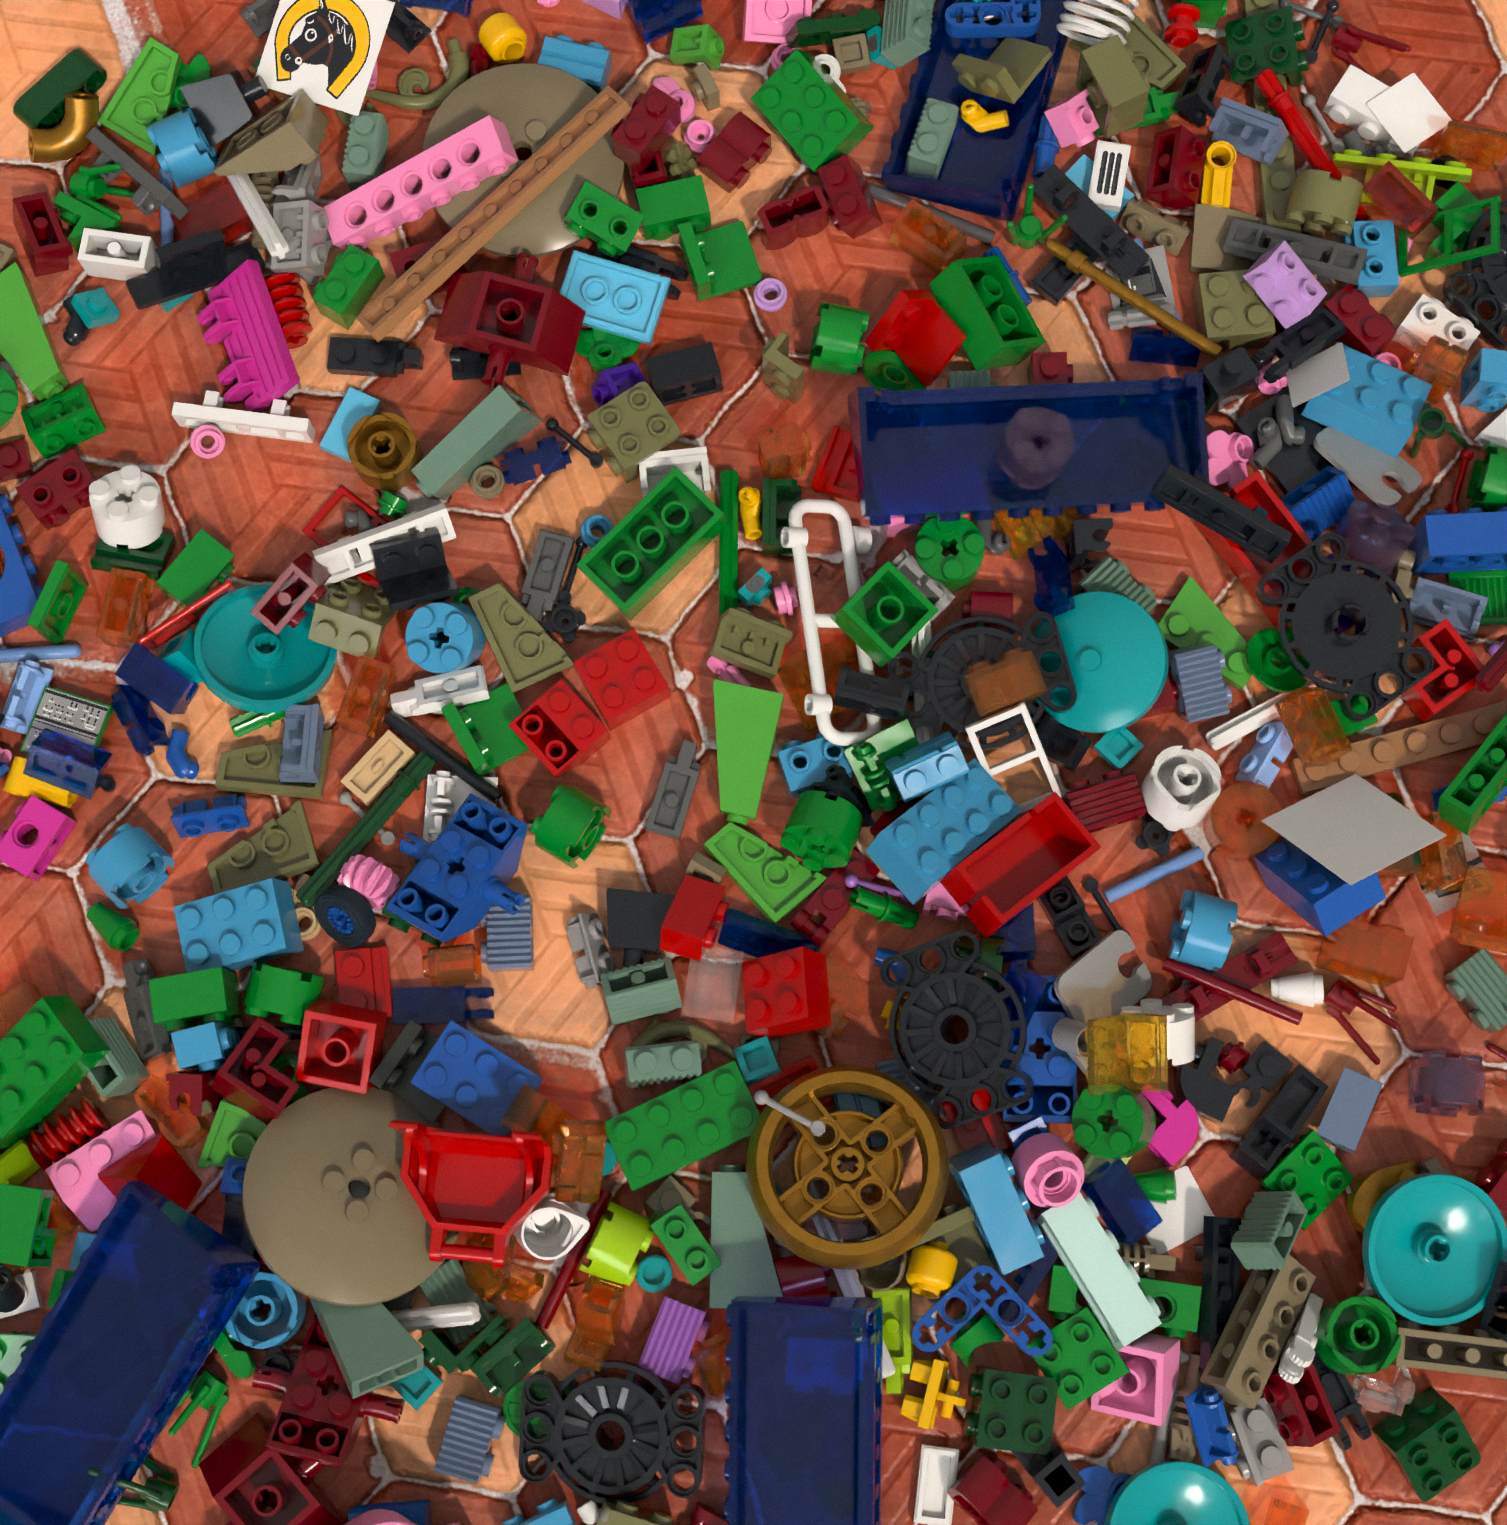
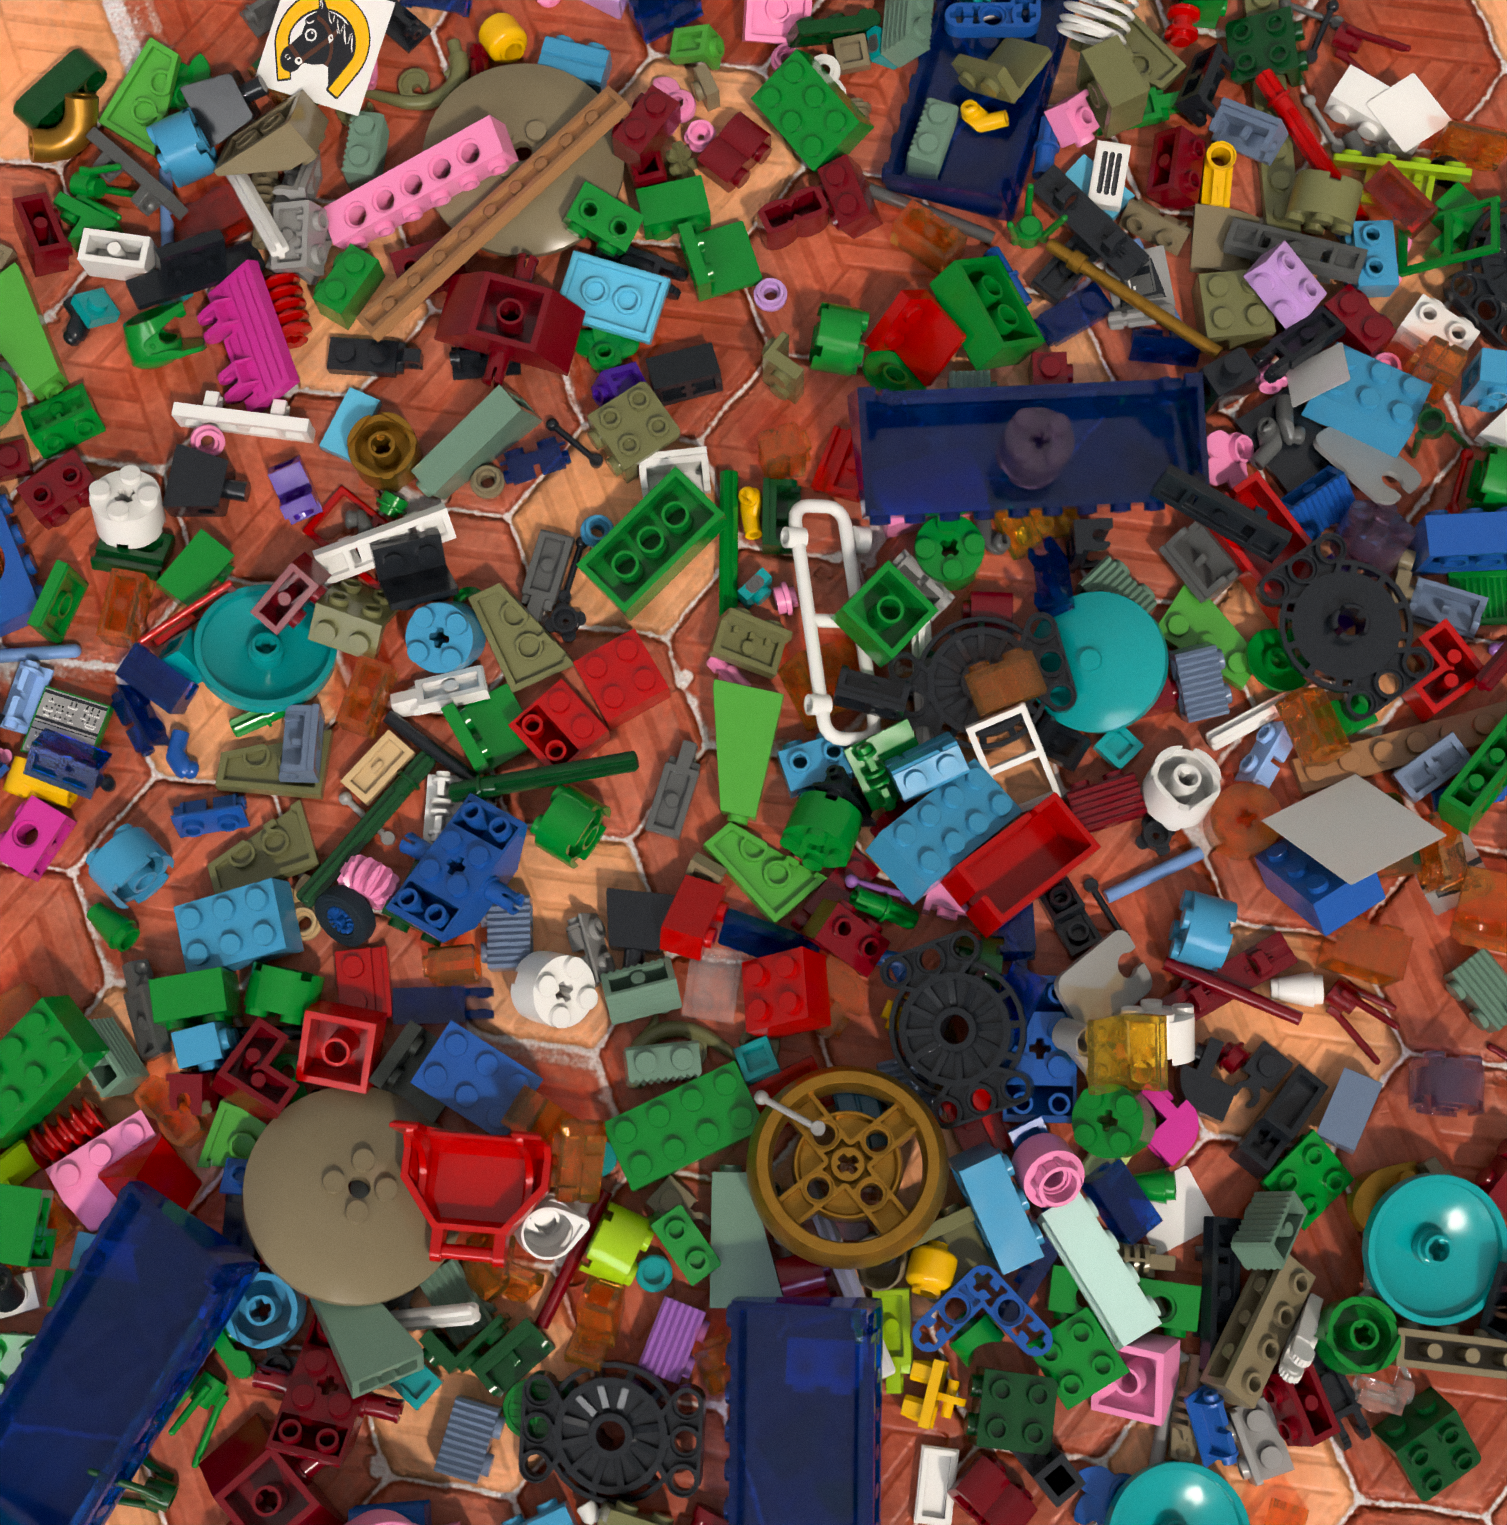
none -> green helmet [123,300,207,370]
none -> black torso [162,444,251,517]
none -> dark purple brick [268,455,323,525]
none -> dark green axle [448,751,639,803]
none -> white brick [511,950,598,1028]
none -> dark red brick [800,898,891,978]
none -> clear blue hinge [1034,282,1114,347]
none -> dark grey hinge [1158,521,1243,603]
none -> sand blue hinge [1391,731,1472,803]

